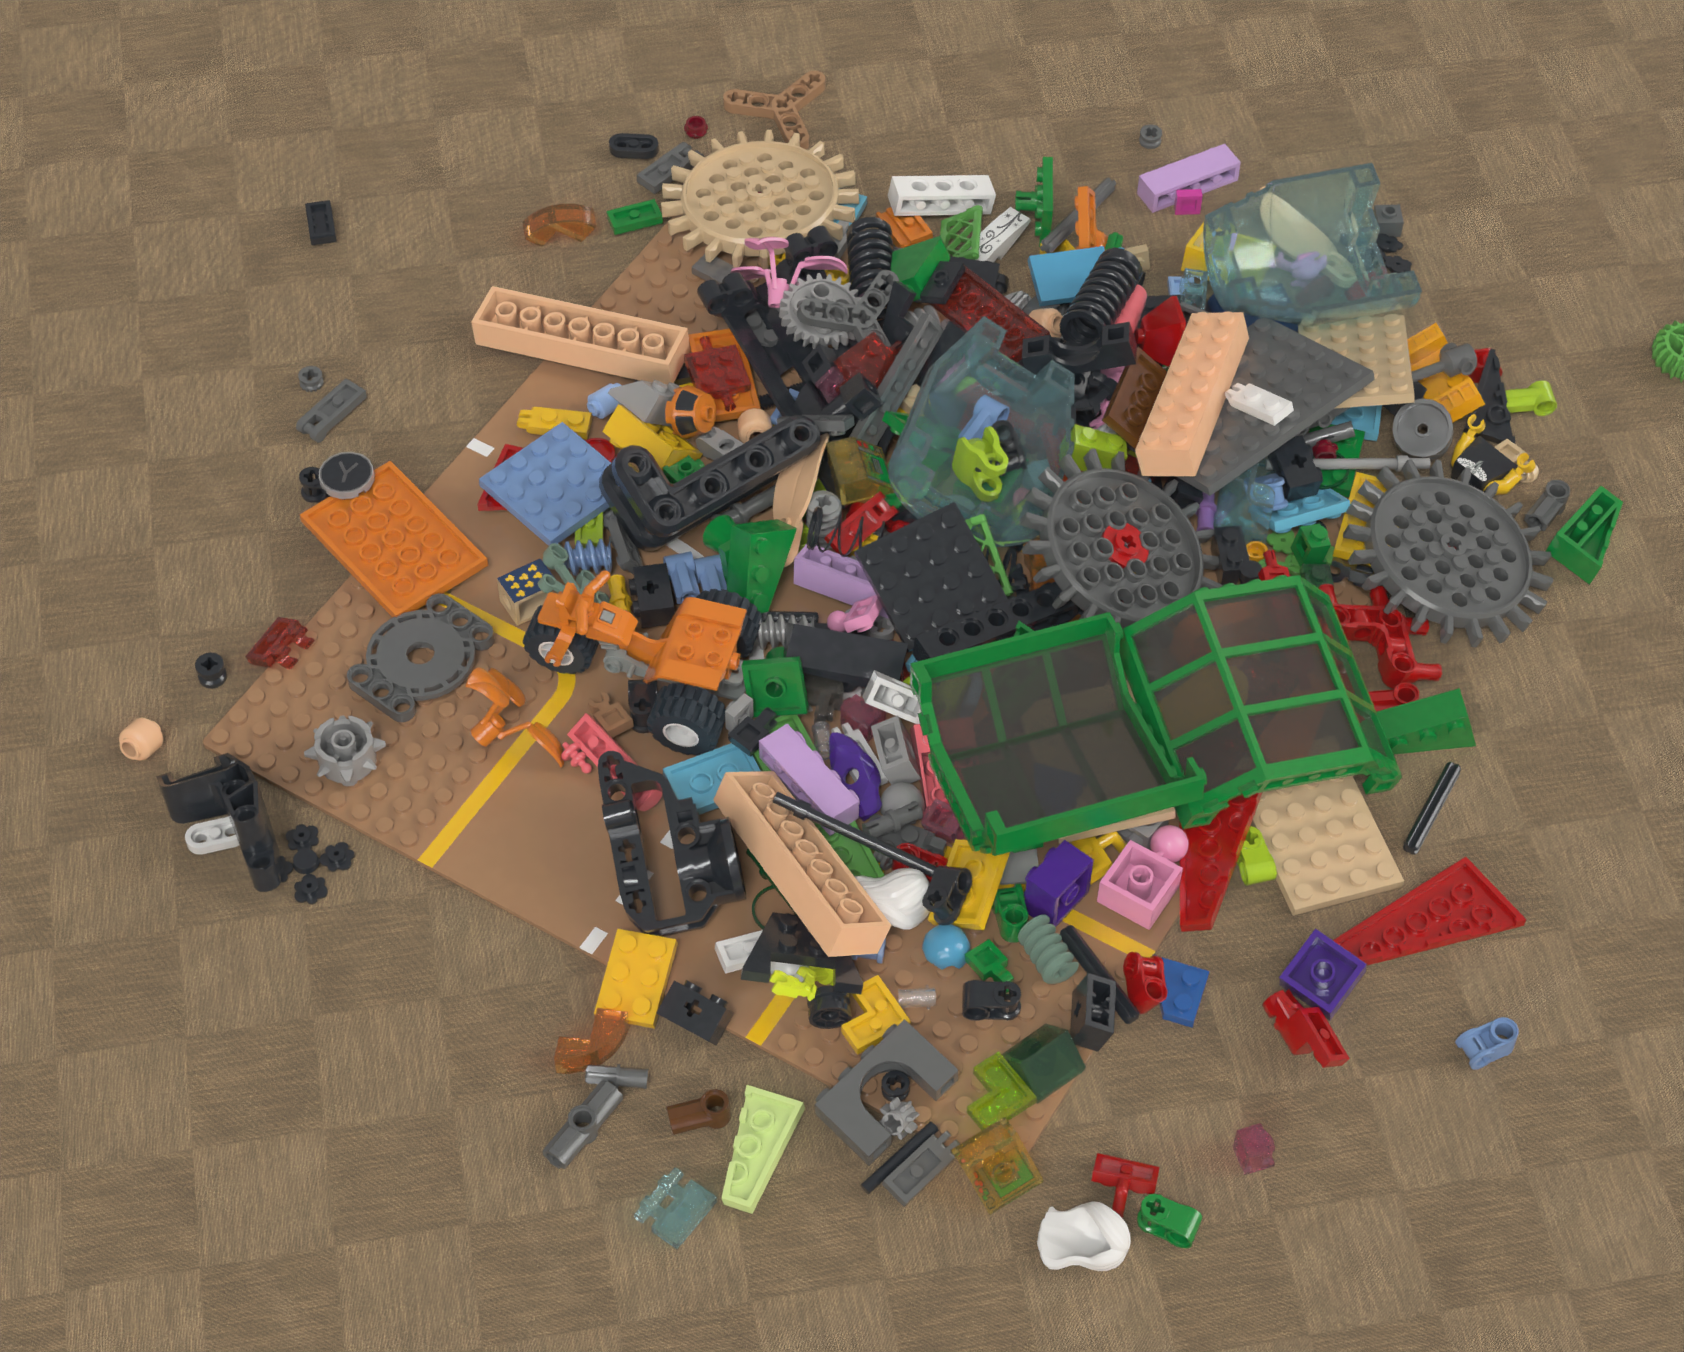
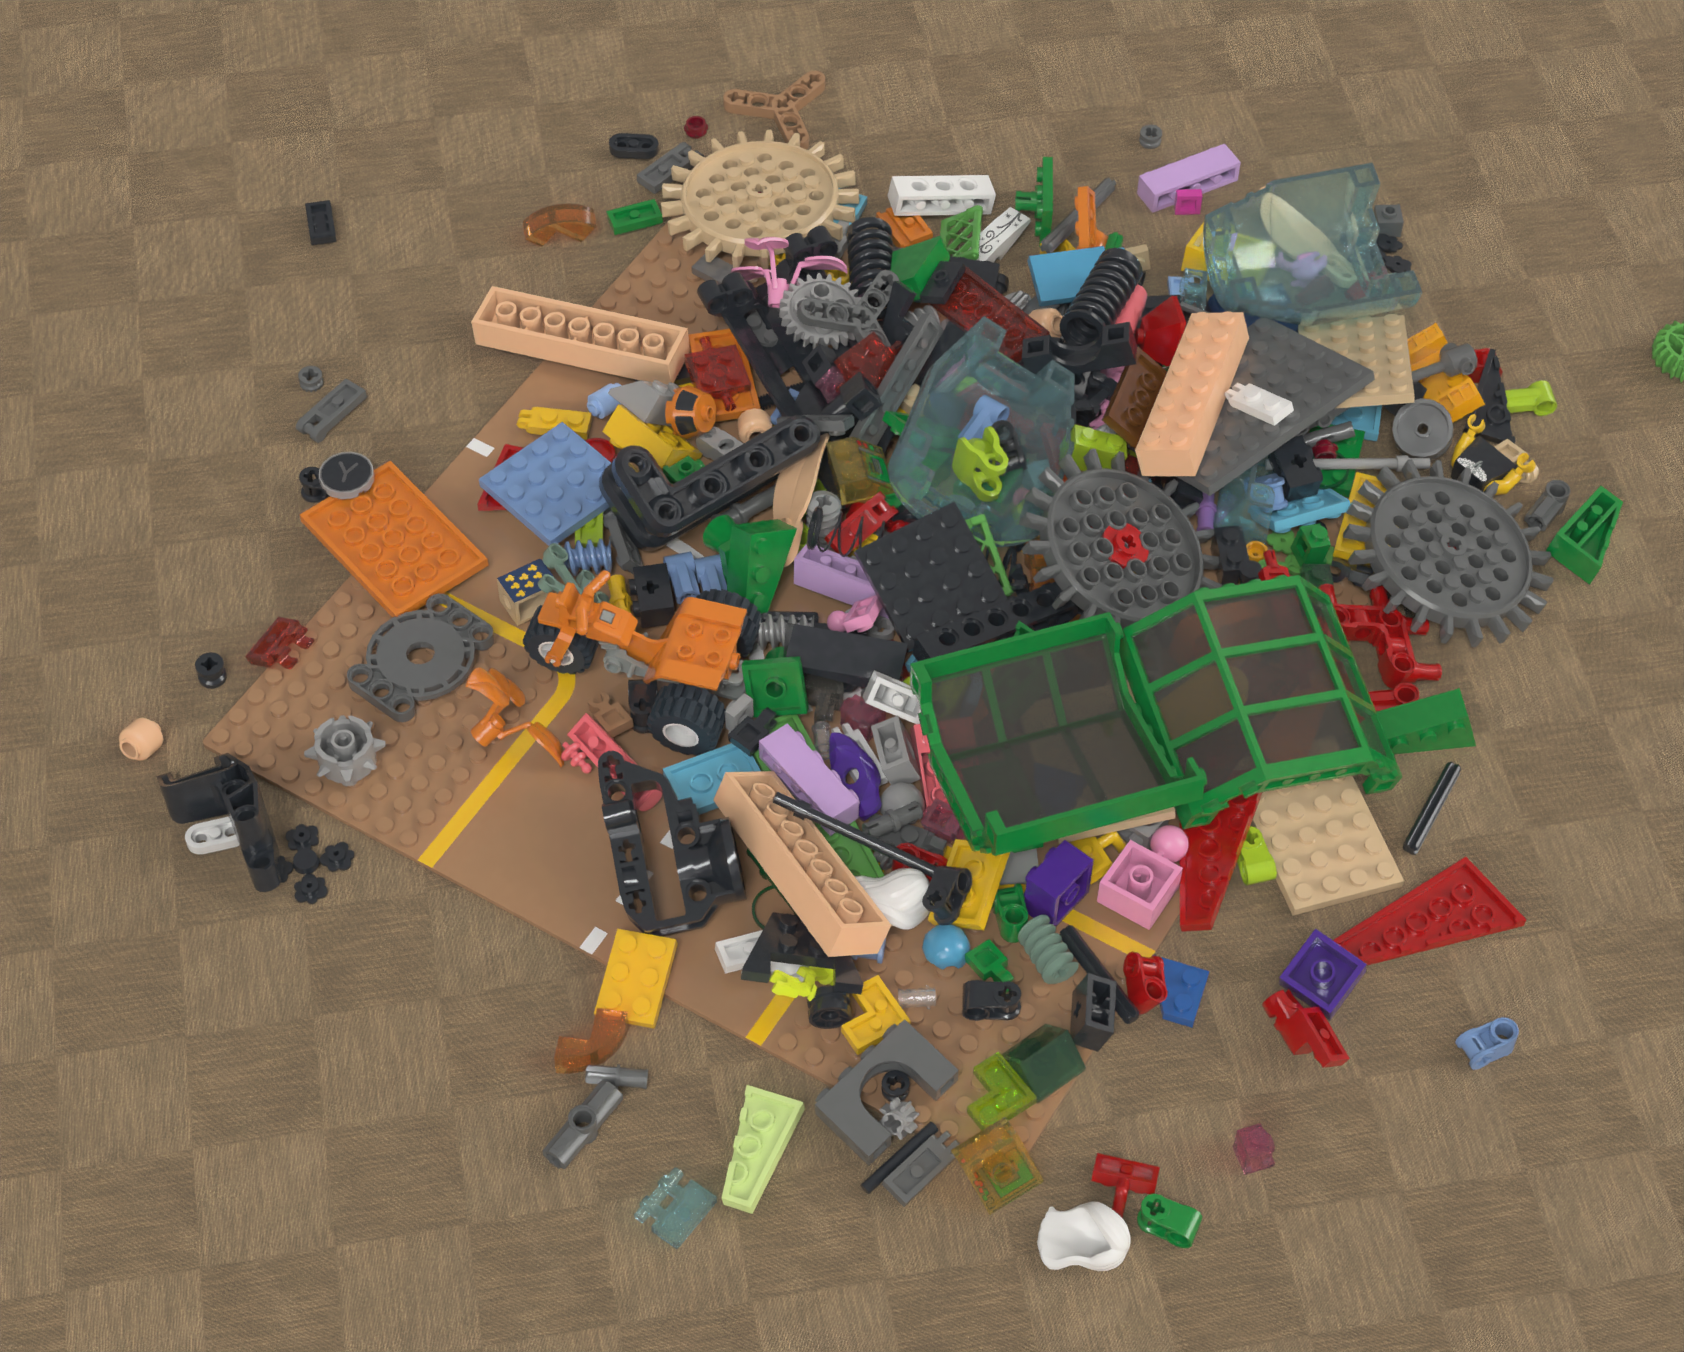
black brick [657,980,734,1046] -> none
reddish brown piece [666,1089,731,1135] -> none

